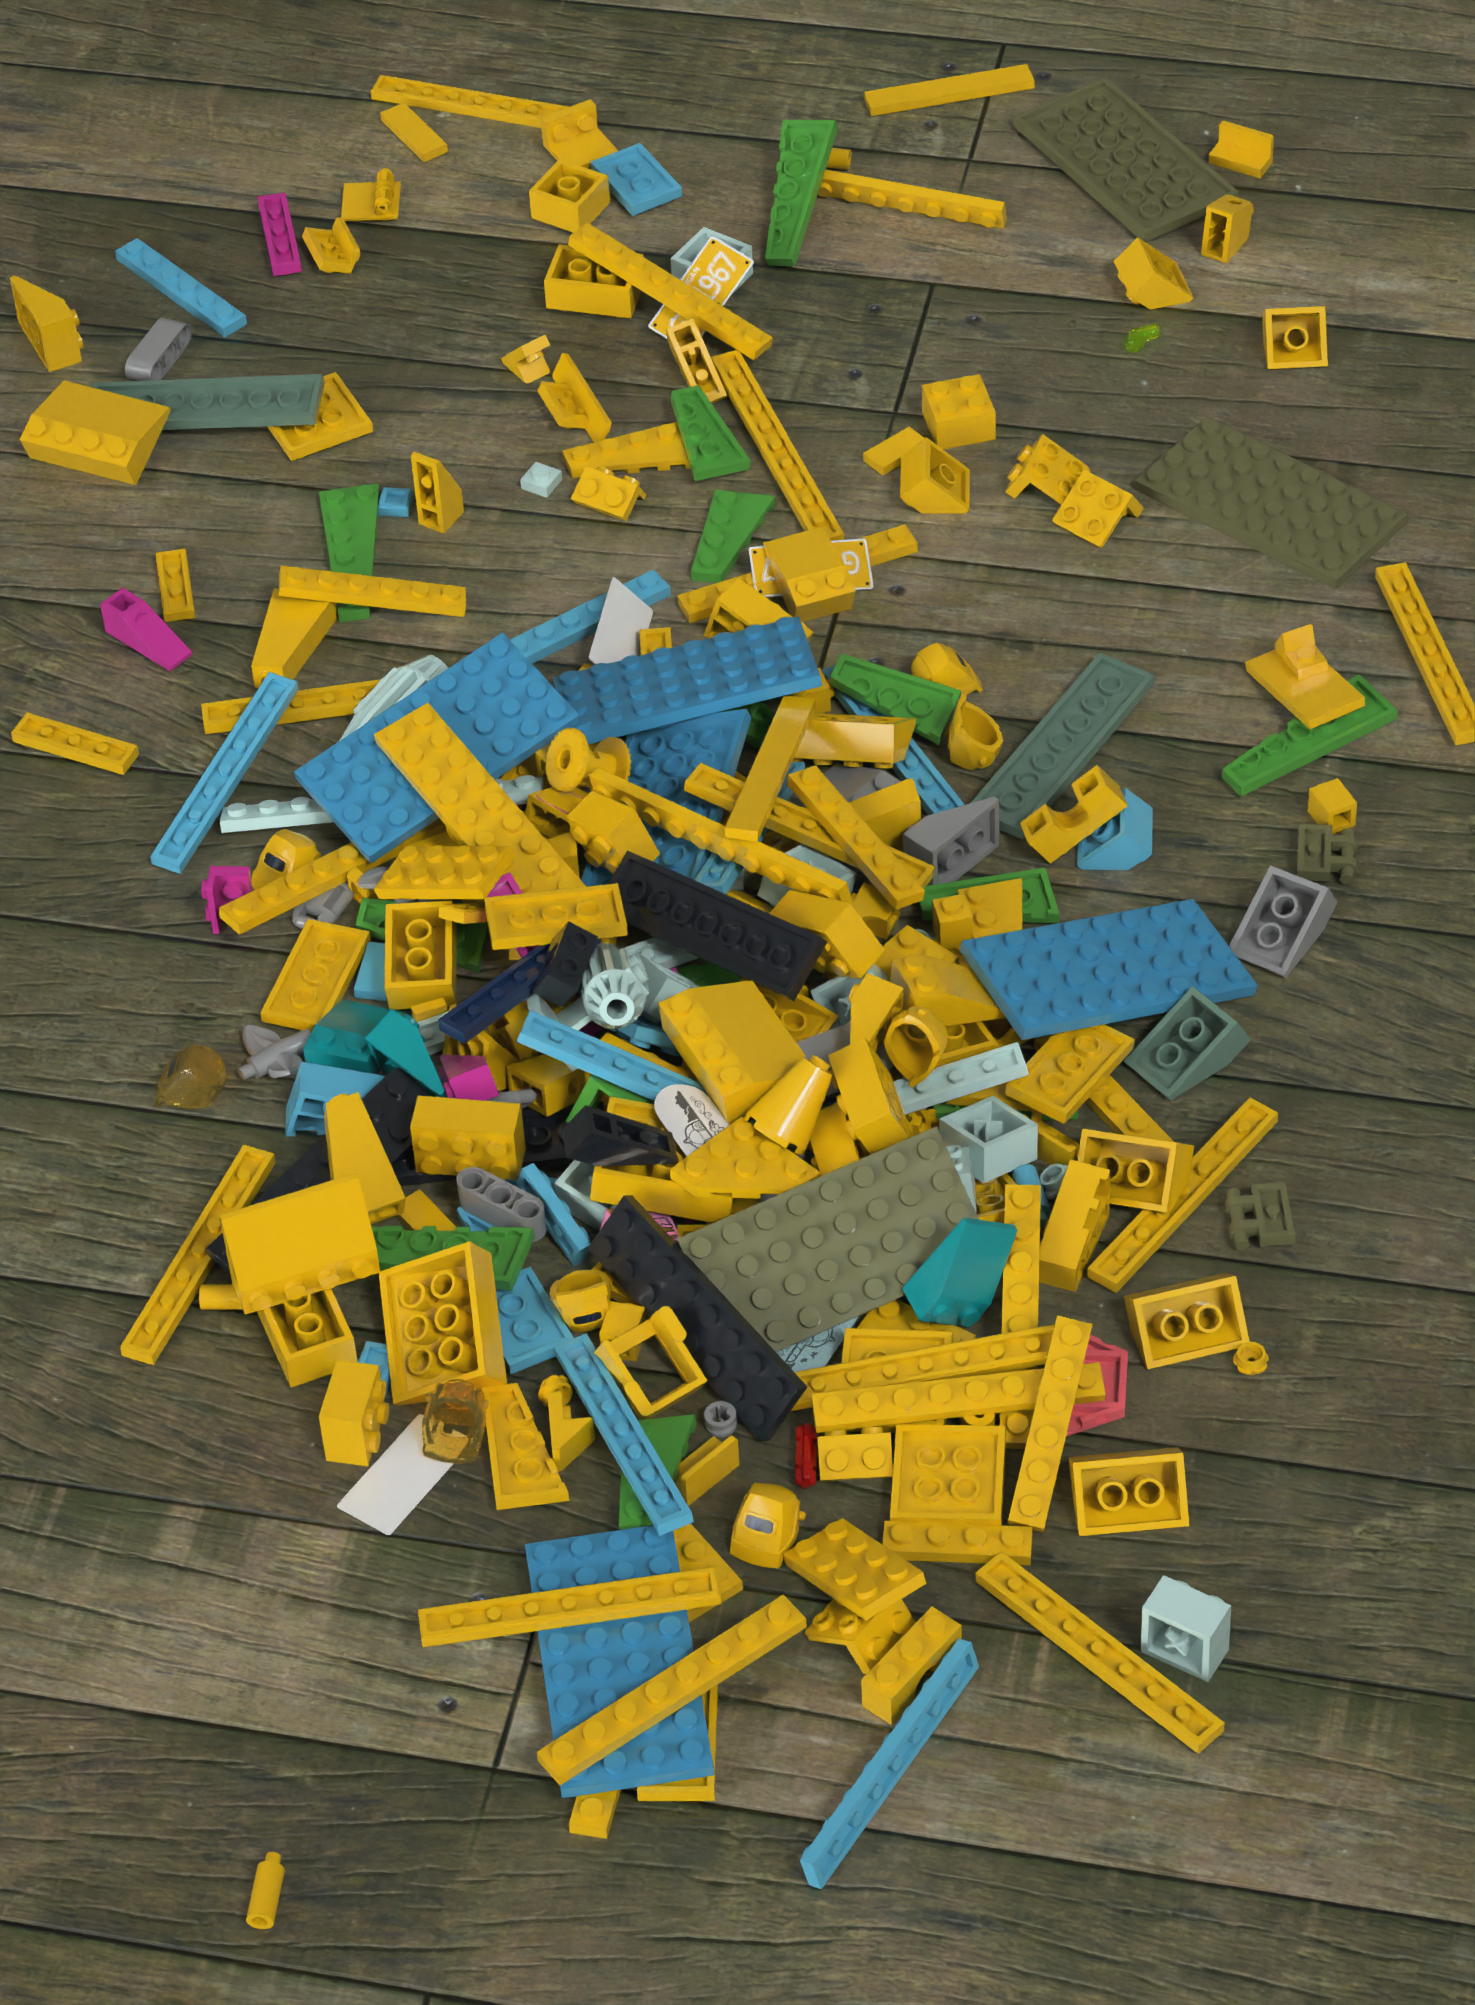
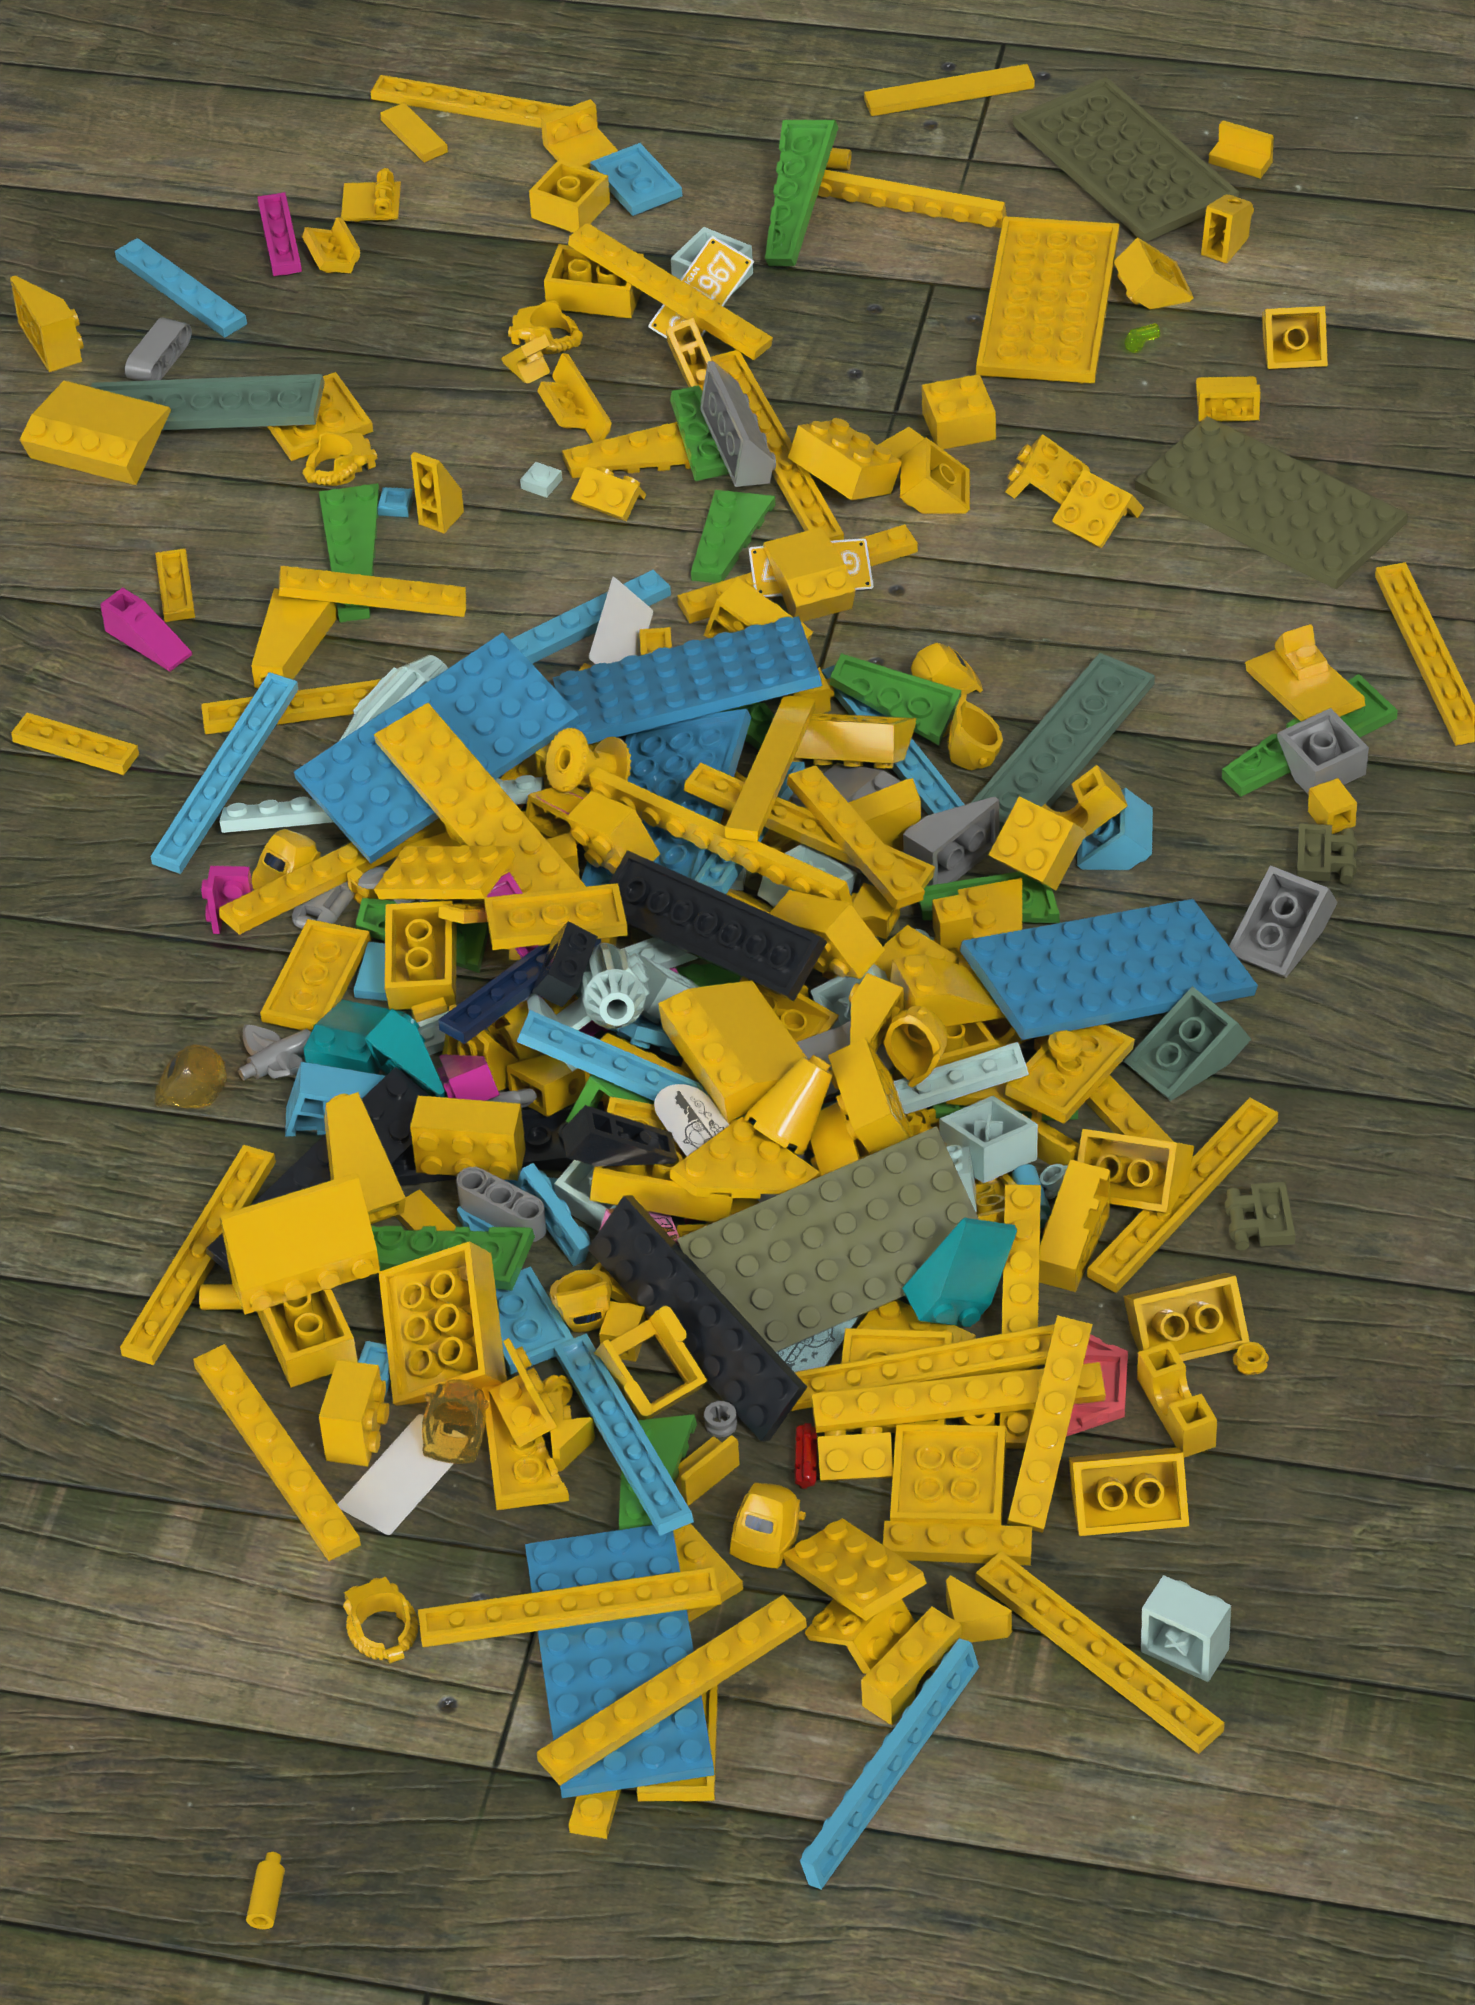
none -> yellow plate [193,1344,361,1561]
none -> yellow piece [302,431,378,486]
none -> yellow piece [343,1577,419,1664]
none -> yellow bracket [489,1338,557,1448]
none -> yellow piece [508,300,583,354]
none -> light grey slope [700,361,776,487]
none -> yellow brick [788,418,902,500]
none -> yellow slope [946,1575,1012,1643]
none -> yellow plate [976,216,1119,383]
none -> yellow brick [988,796,1087,891]
none -> yellow plate [1048,1030,1083,1062]
none -> yellow arch [1137,1341,1217,1458]
none -> yellow bracket [1196,376,1261,421]
none -> light grey slope [1277,708,1369,795]

